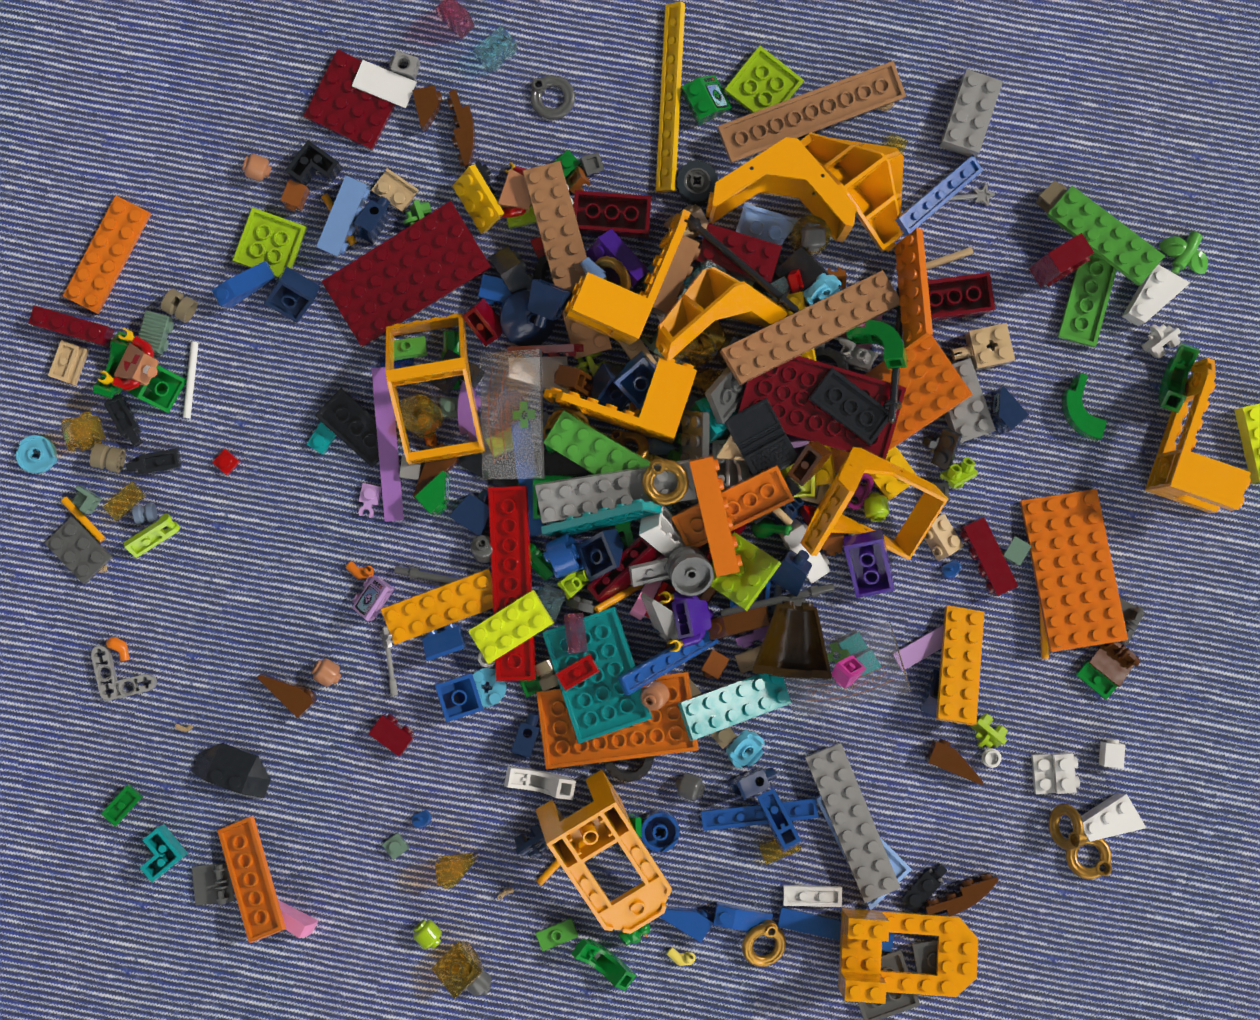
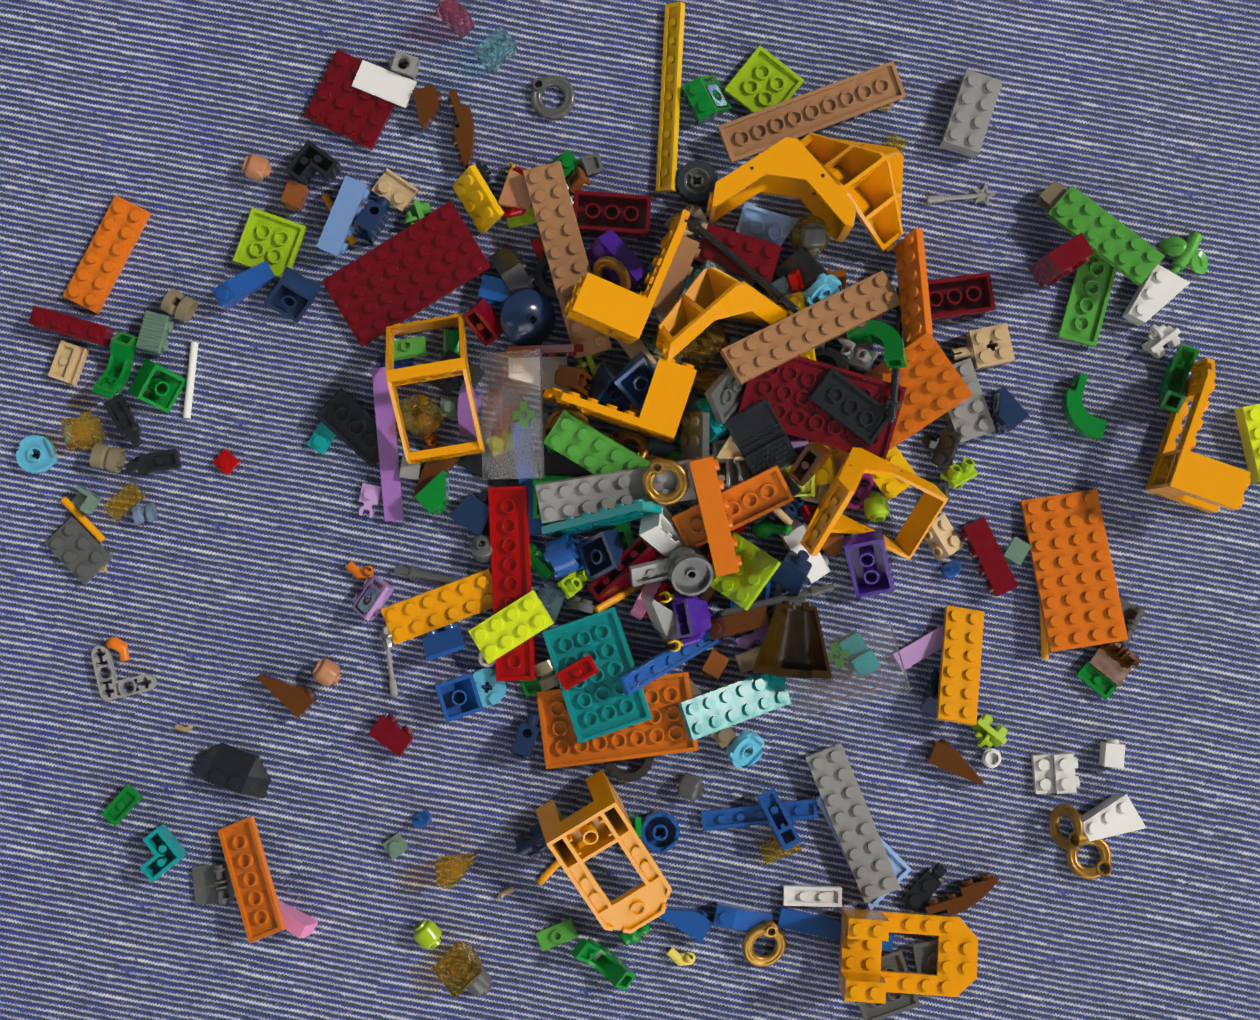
torso [98,328,158,390] -> none
lime plate [123,513,180,558] -> none
white arch [504,767,576,800] -> none
dark blue torso [528,279,572,328] -> none
clear pink hinge [564,613,588,654] -> none
medium blue cone [580,257,607,280] -> none
nougat head [641,681,669,710] -> none
dark blue torso [728,767,777,800] -> none
dark pink slope [831,655,866,688] -> none
plate [895,155,983,236] -> none
tan bar [926,247,973,270] -> none

